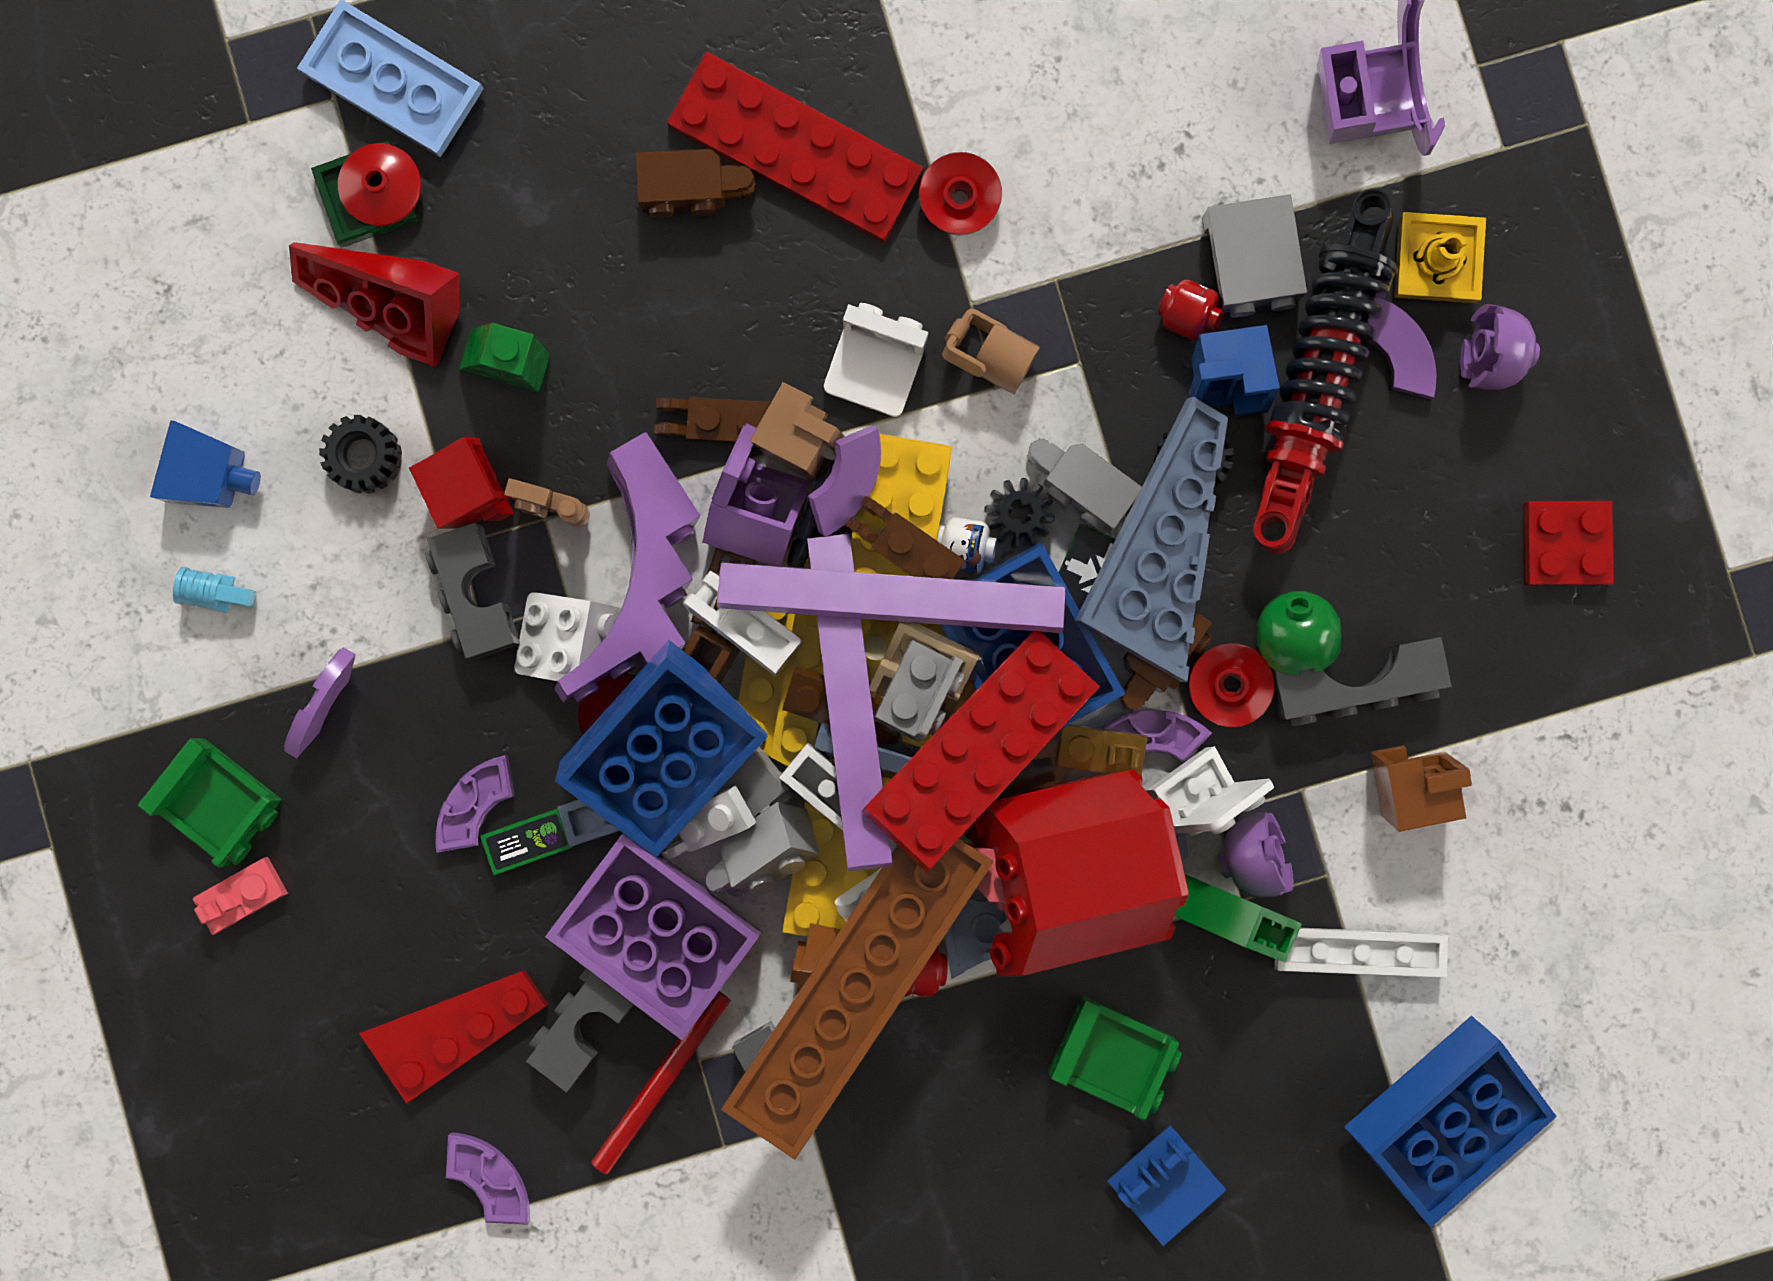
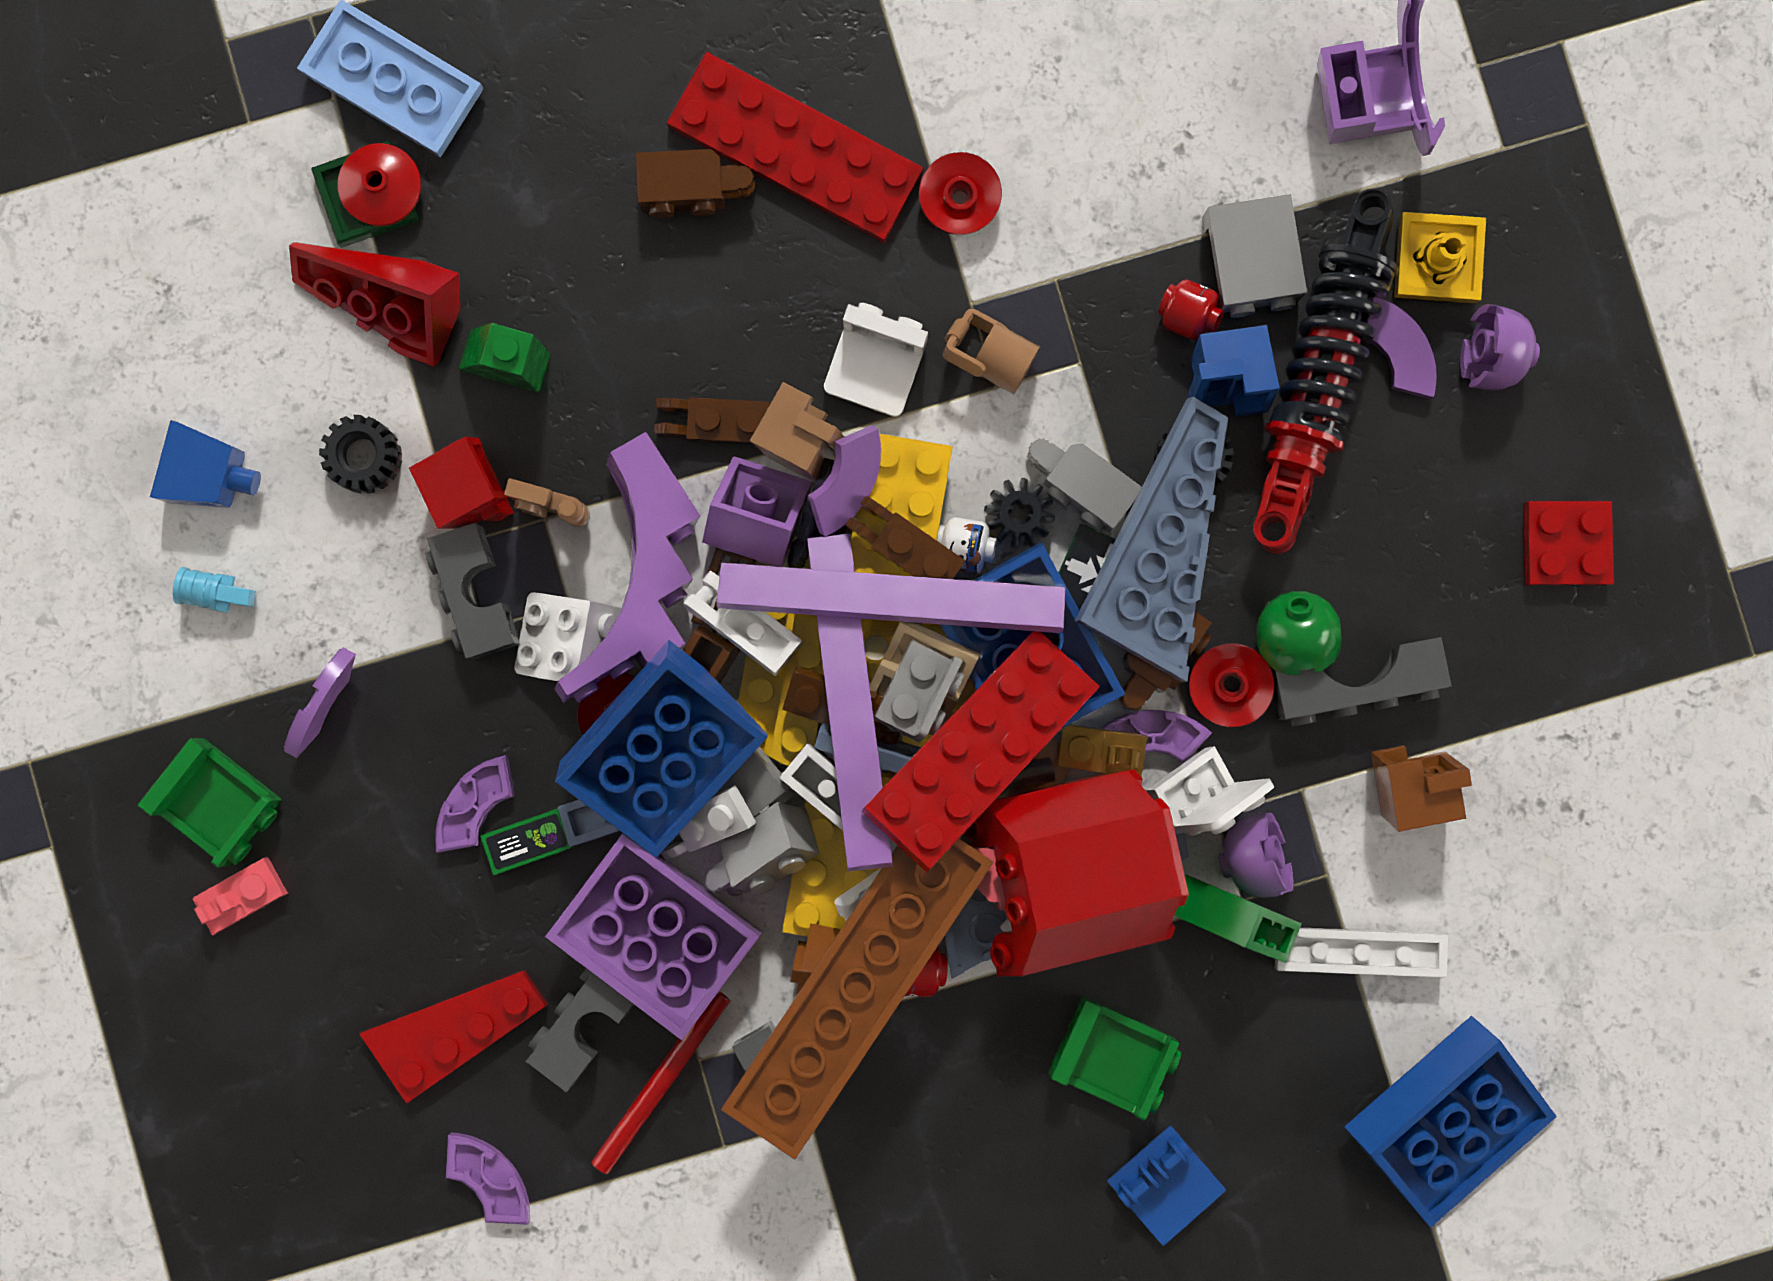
medium lavender plate [711,424,757,508] -> none

